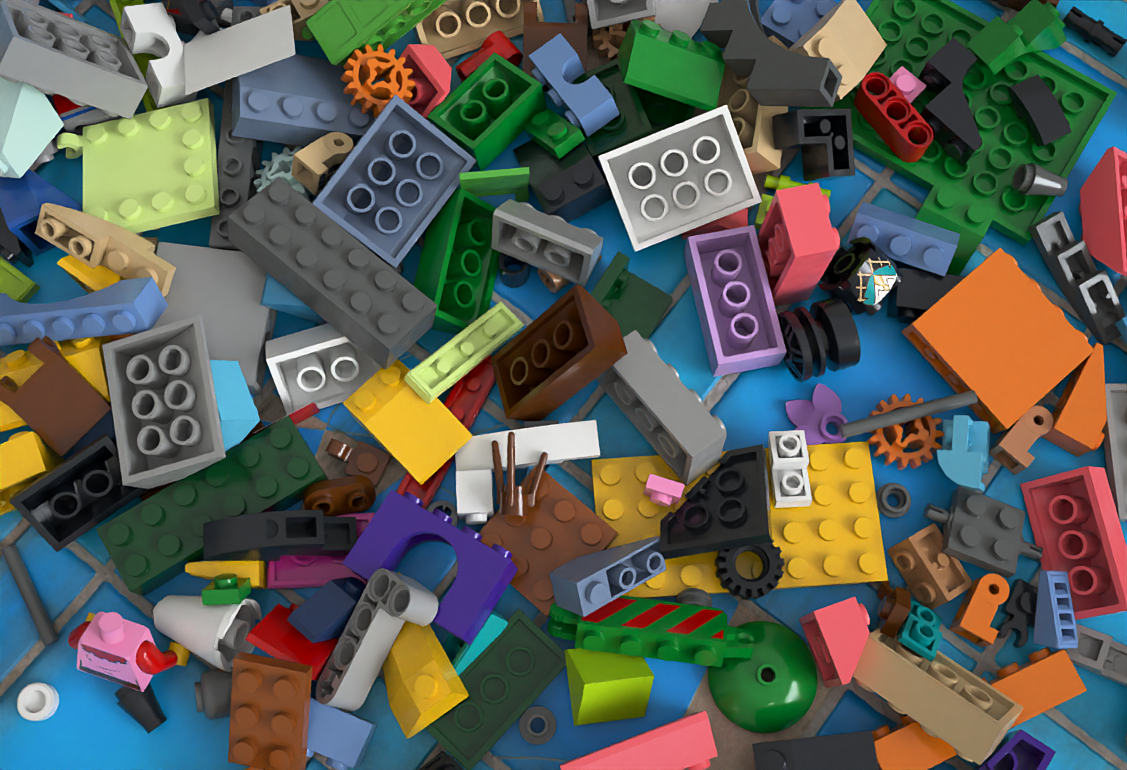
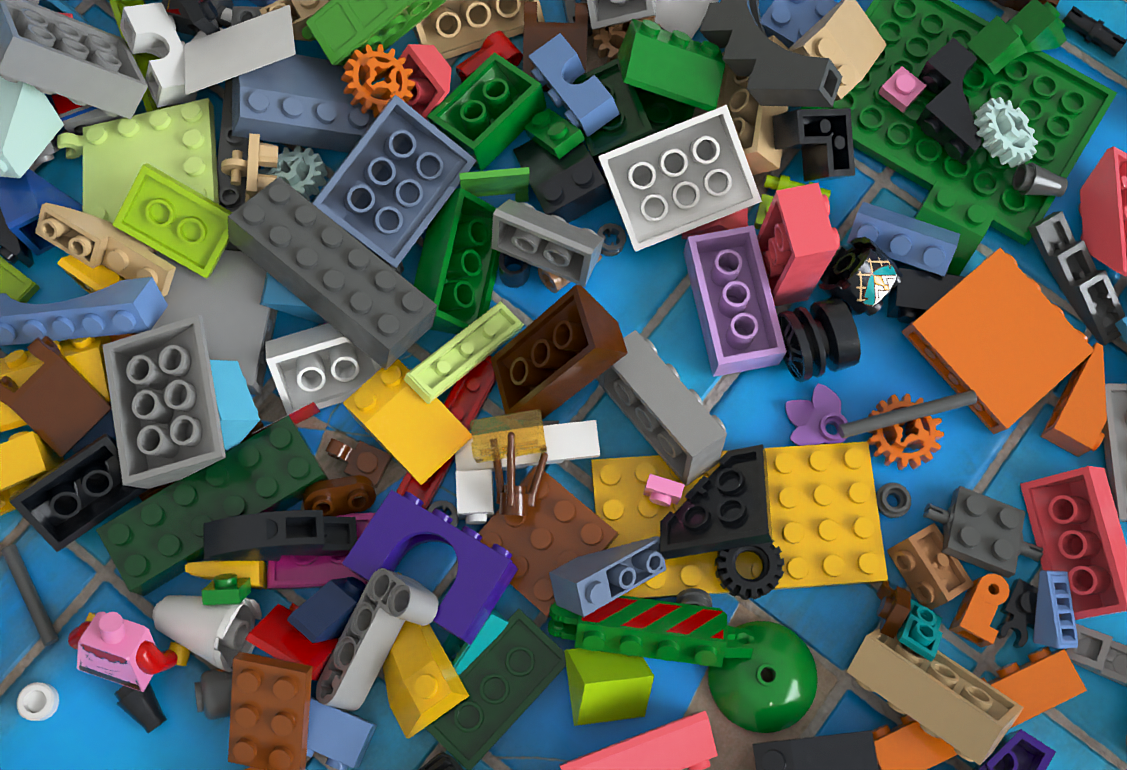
tan leg [291,132,353,195] -> none
dark grey plate [519,706,556,745] -> none
dark green bracket [590,251,673,339] -> none
white slope [768,430,812,508] -> none
coral slope [799,597,870,688] -> none
red beam [854,72,934,163] -> none
medium azure brick [937,415,991,492] -> none
nougat leg [989,406,1054,475] -> none
black slope [1007,75,1072,147] -> none
none -> lime plate [112,163,233,279]
none -> tan hips [221,133,278,203]
none -> clear yellow panel [470,409,547,463]
none -> dark grey bush [597,223,626,256]
none -> light aqua gear [974,97,1038,168]

